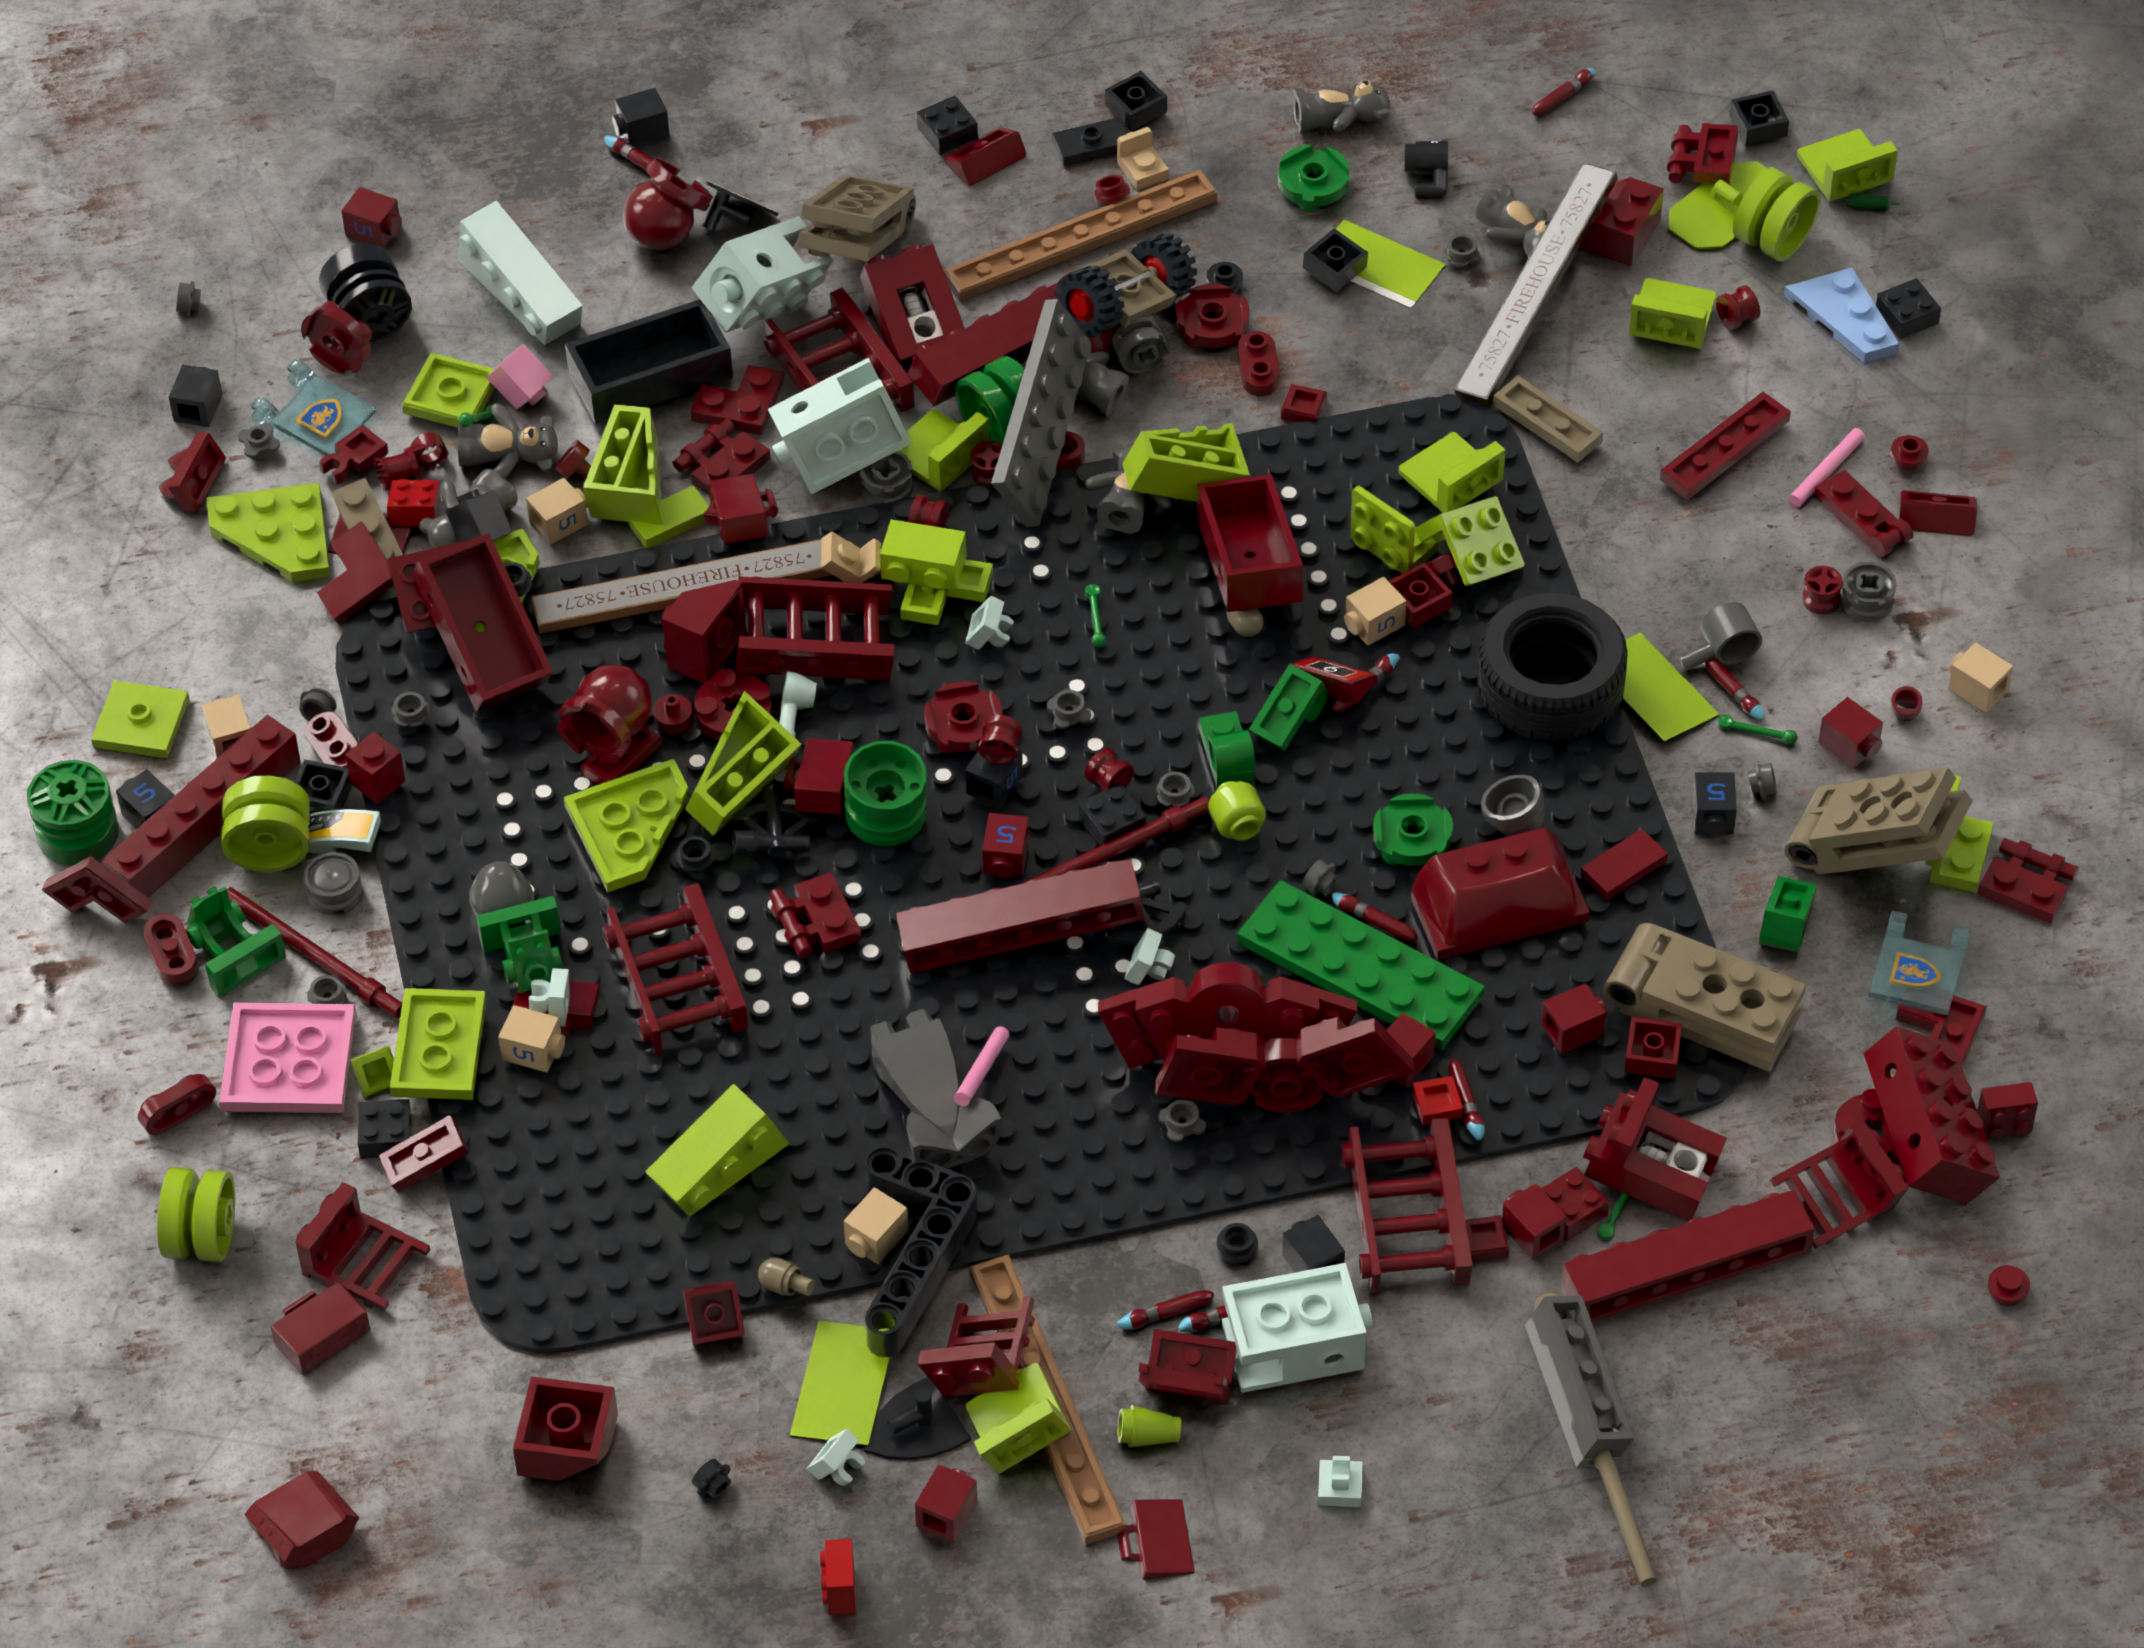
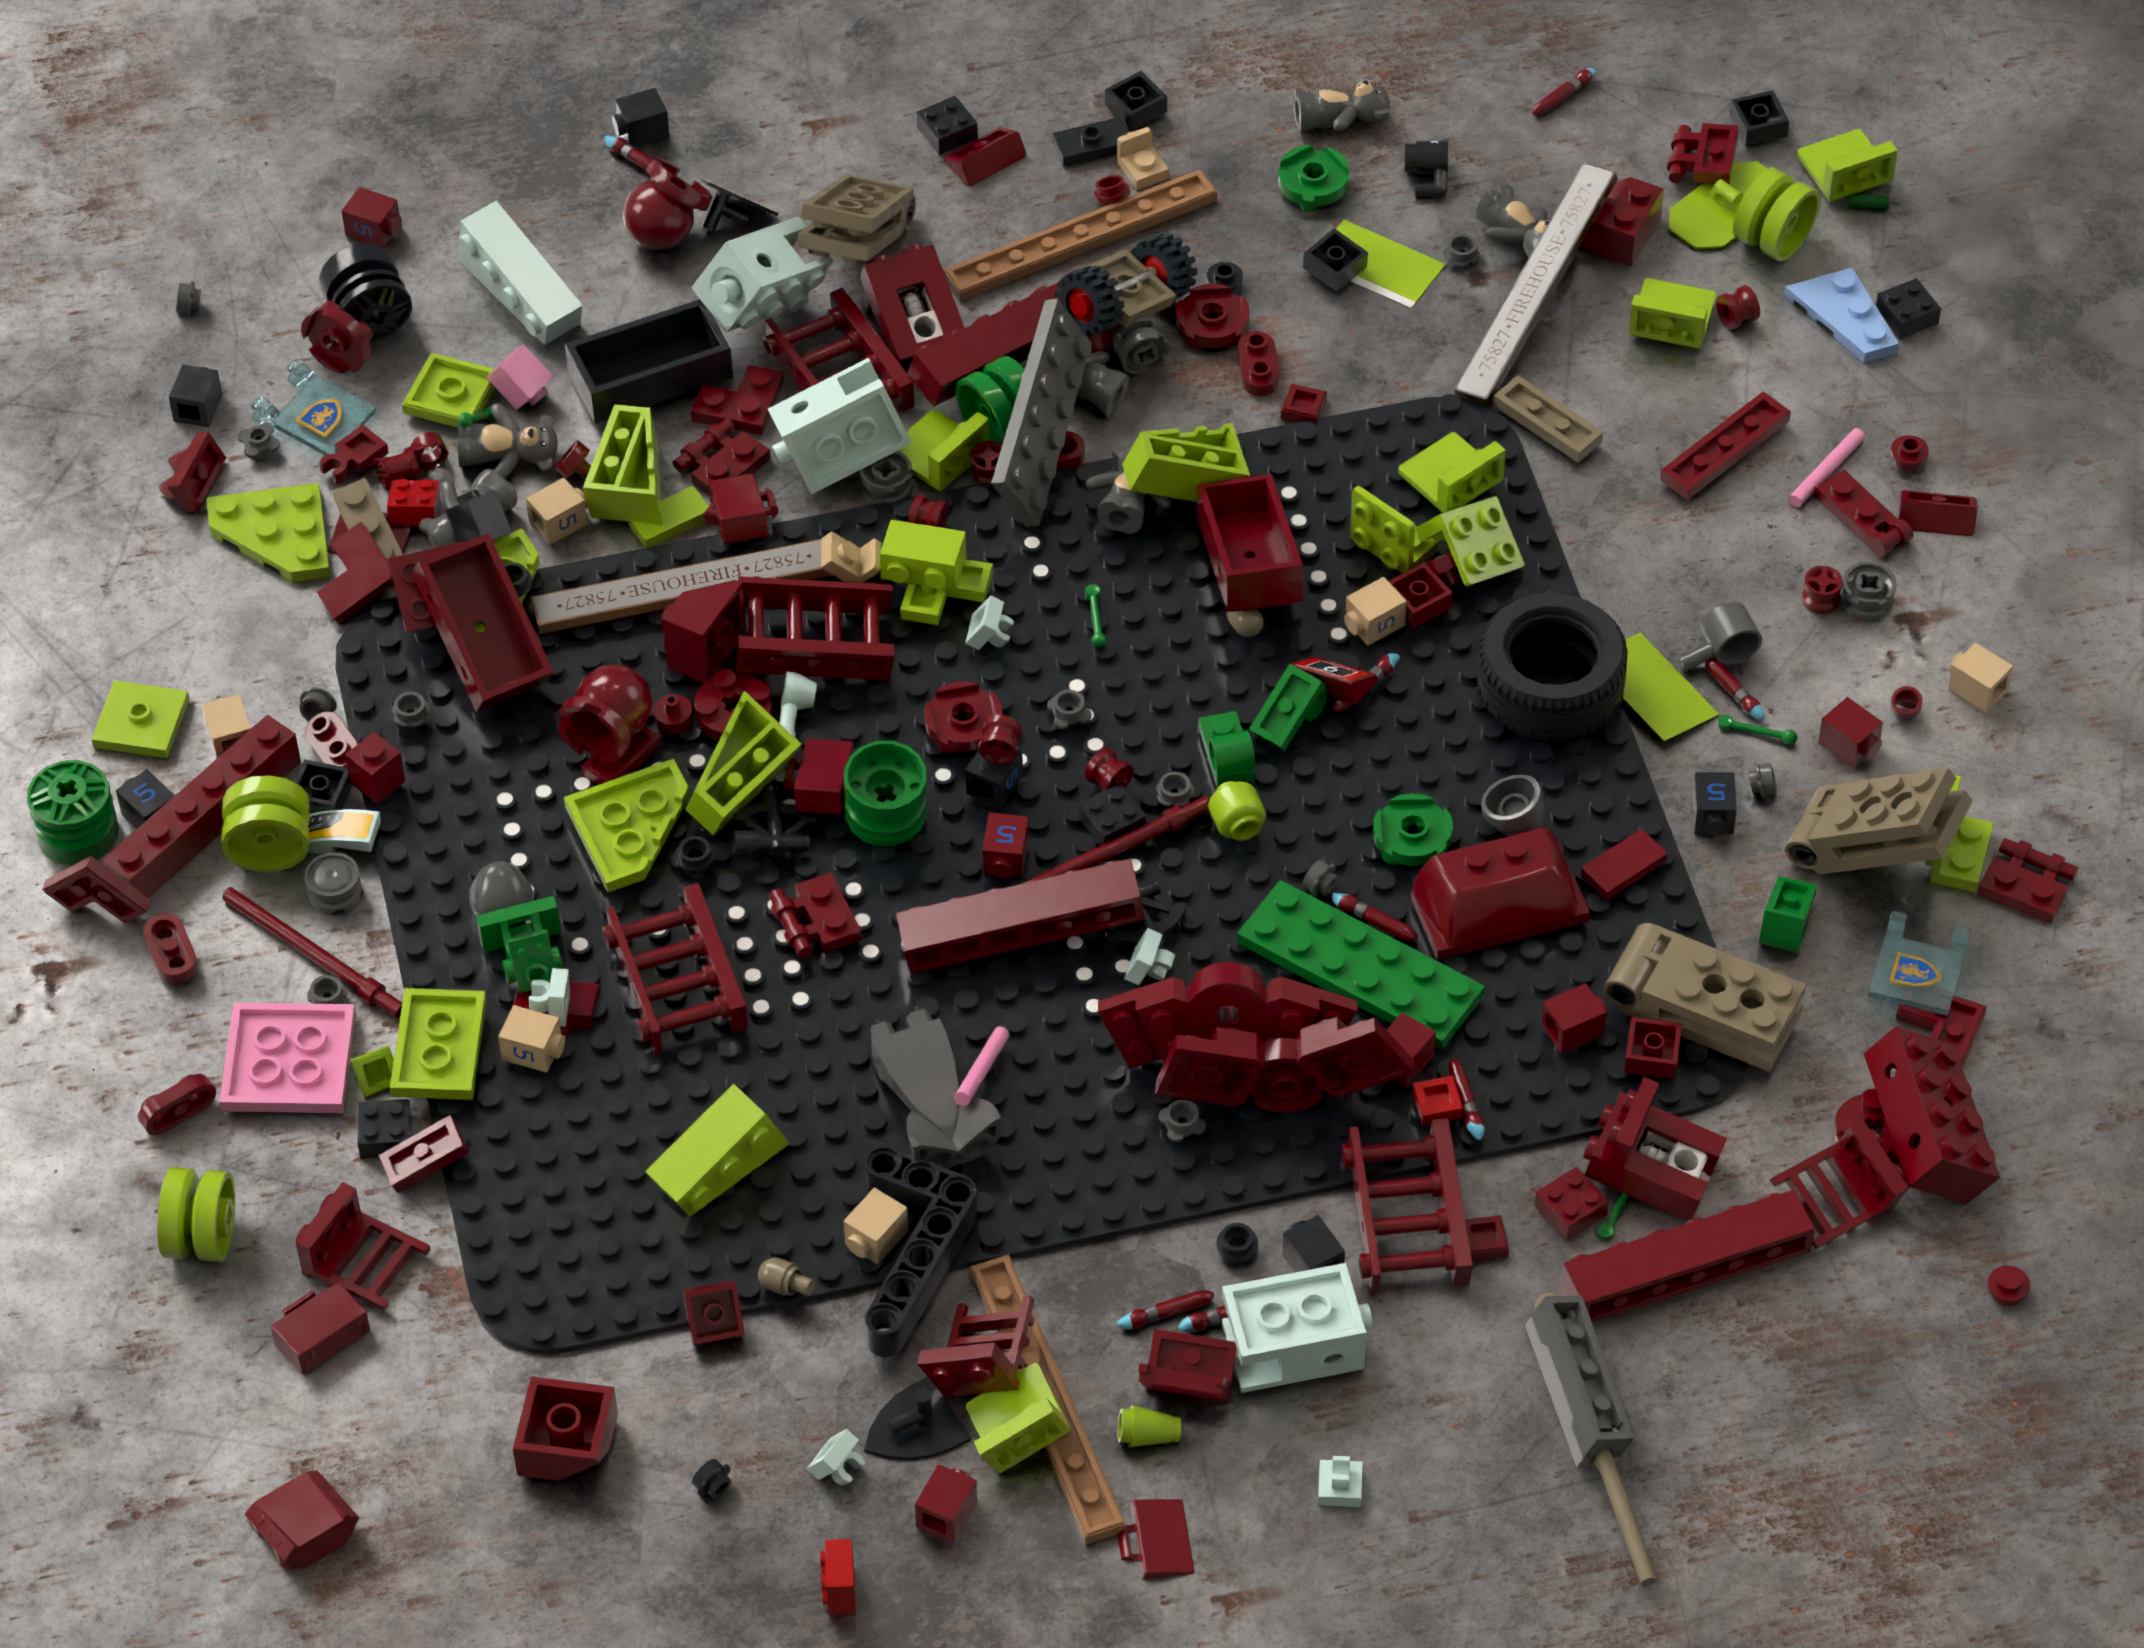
green tile [185,886,286,997] -> none
lime sticker [790,1321,890,1445] -> none
dark red brick [1502,1183,1567,1260] -> none
dark red piece [1977,1082,2038,1138] -> none

